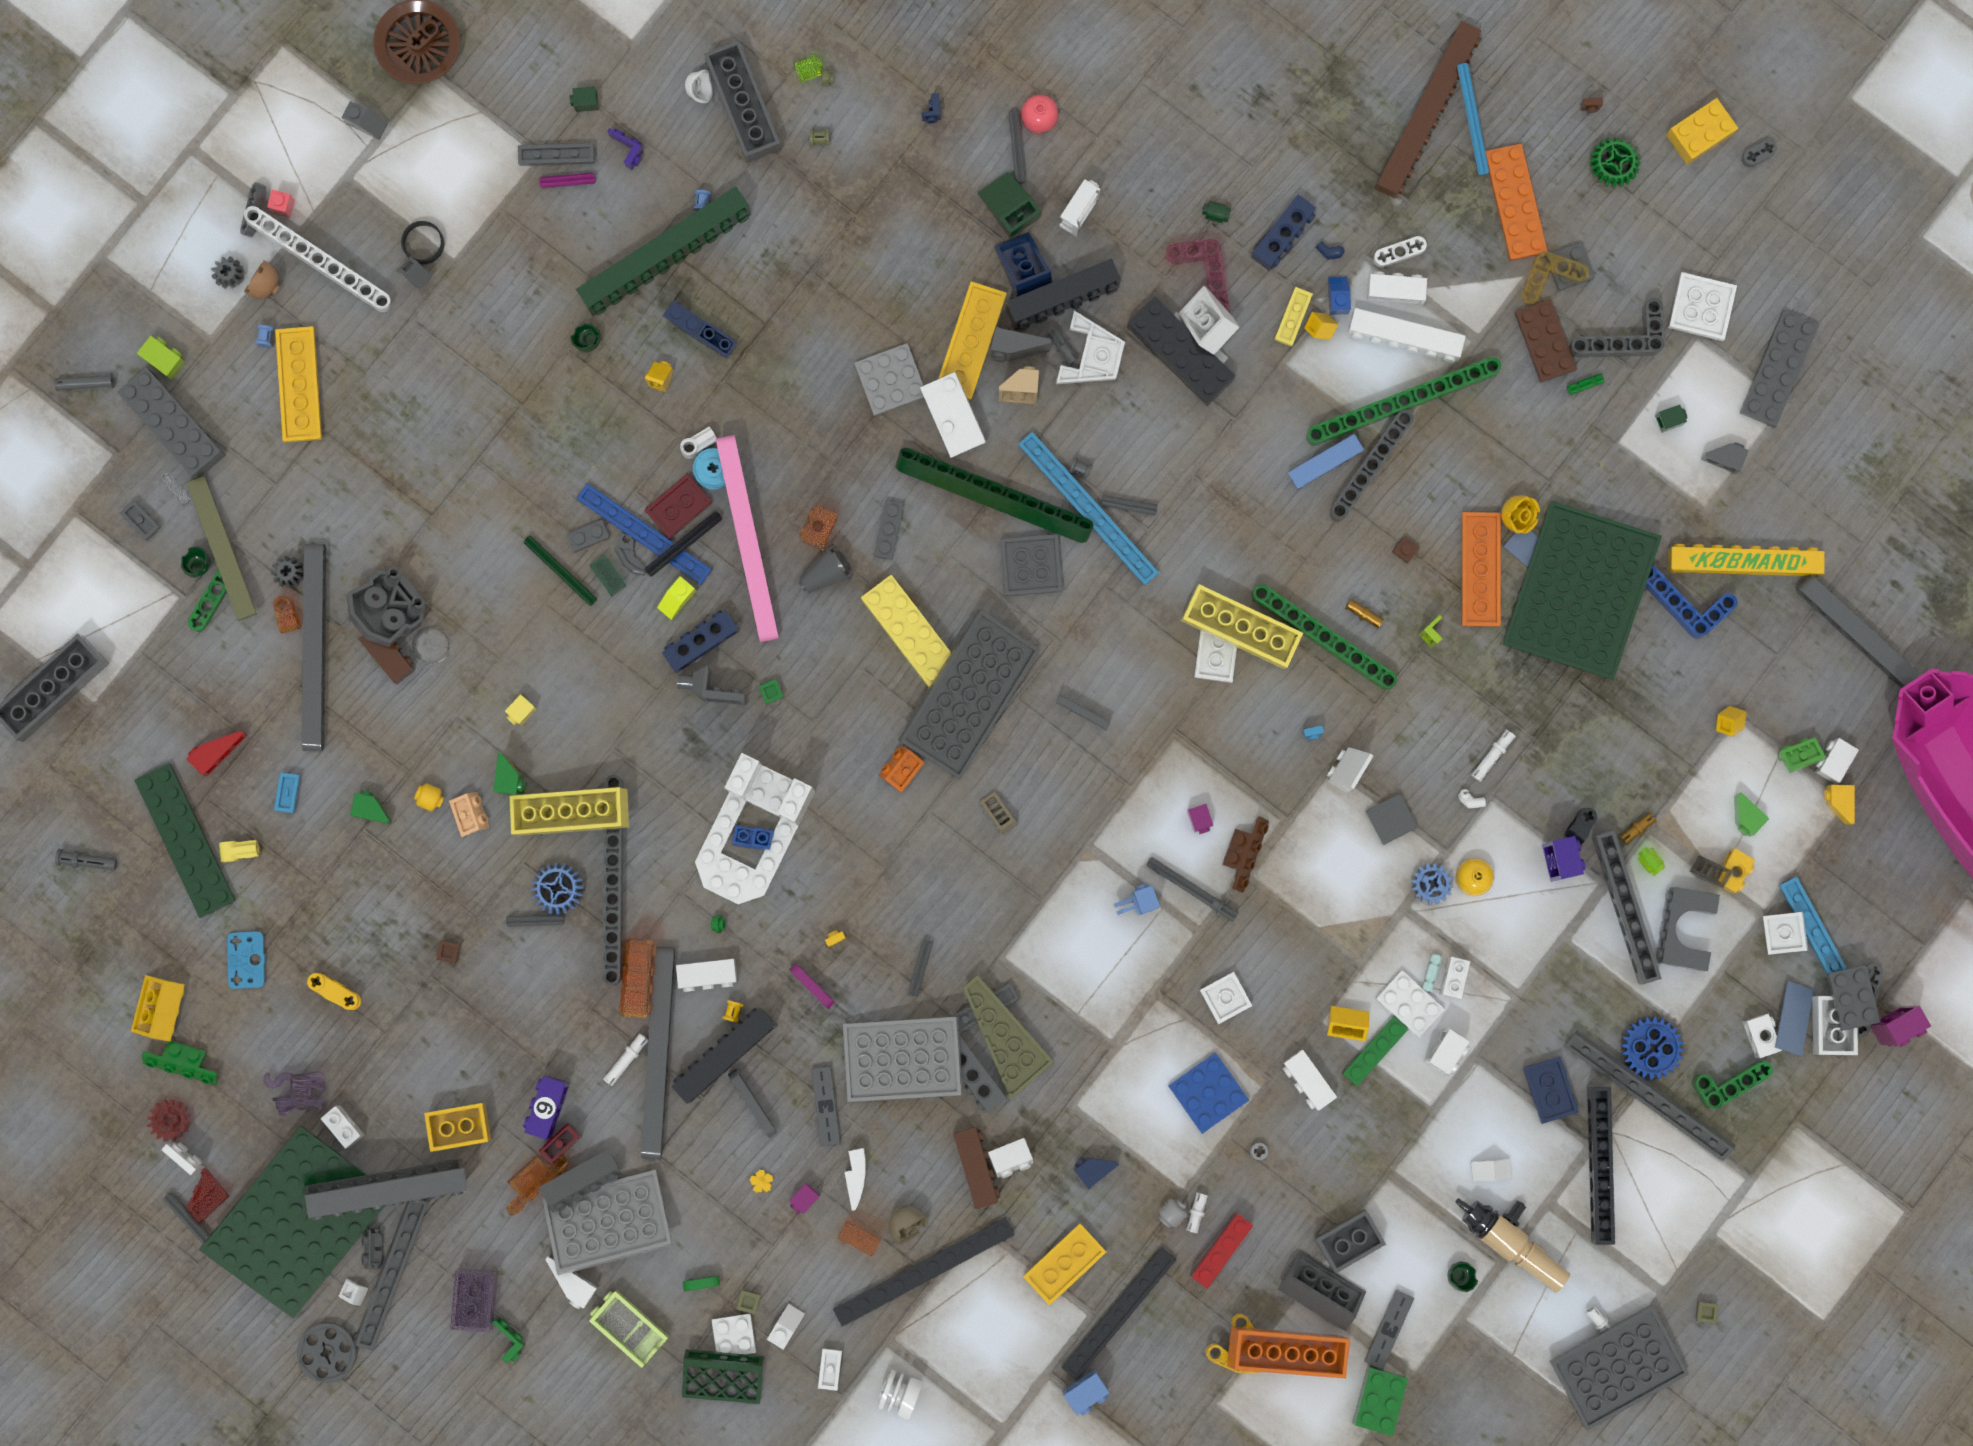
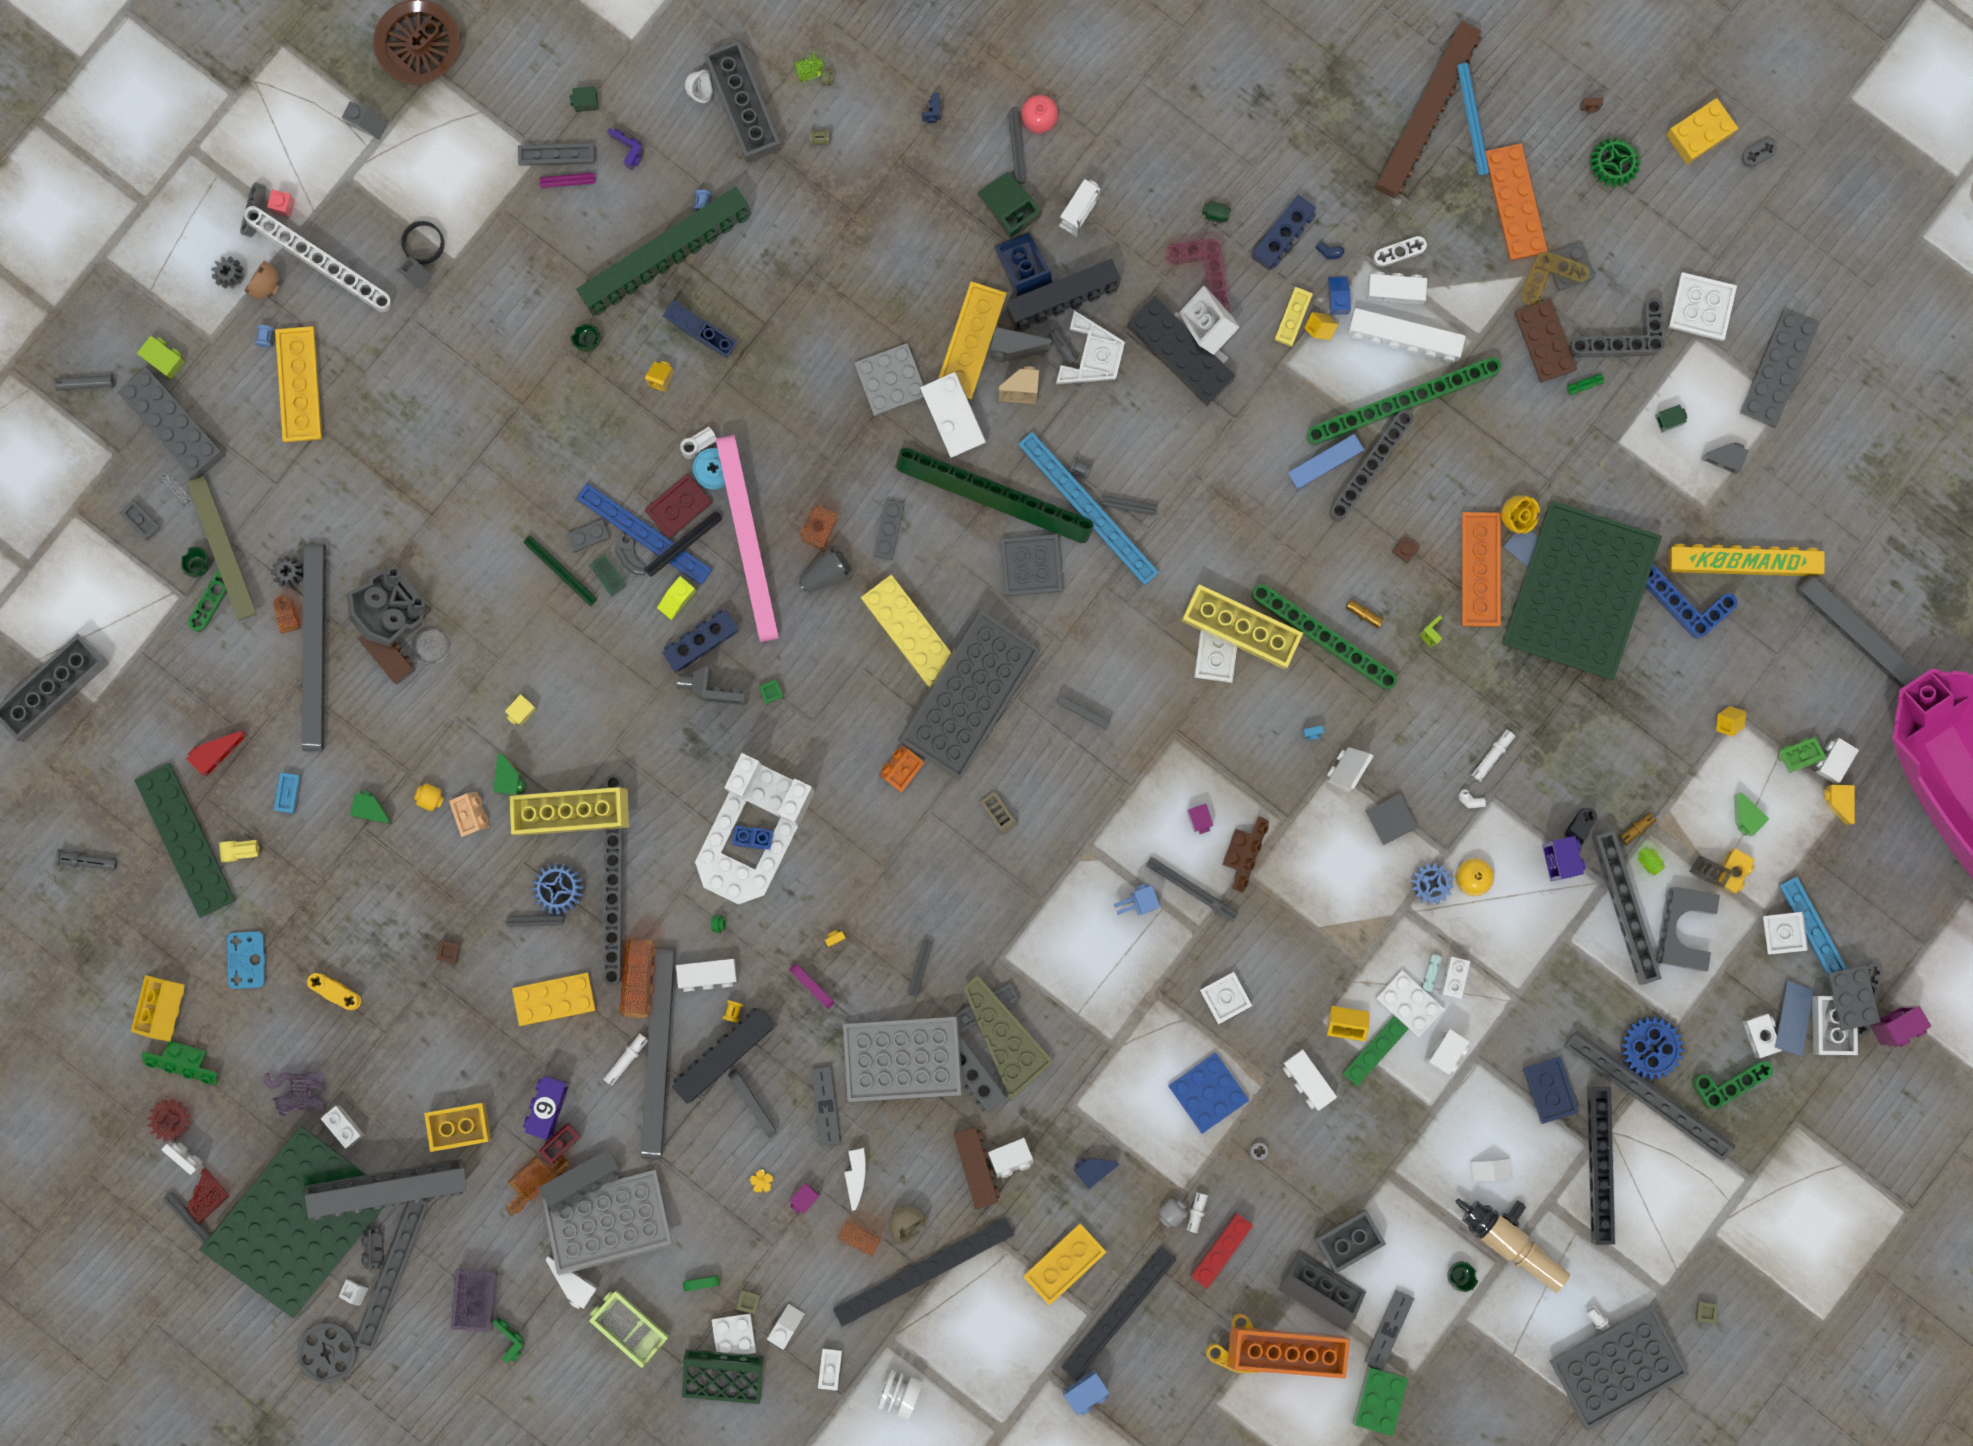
none -> yellow plate [512,973,596,1026]

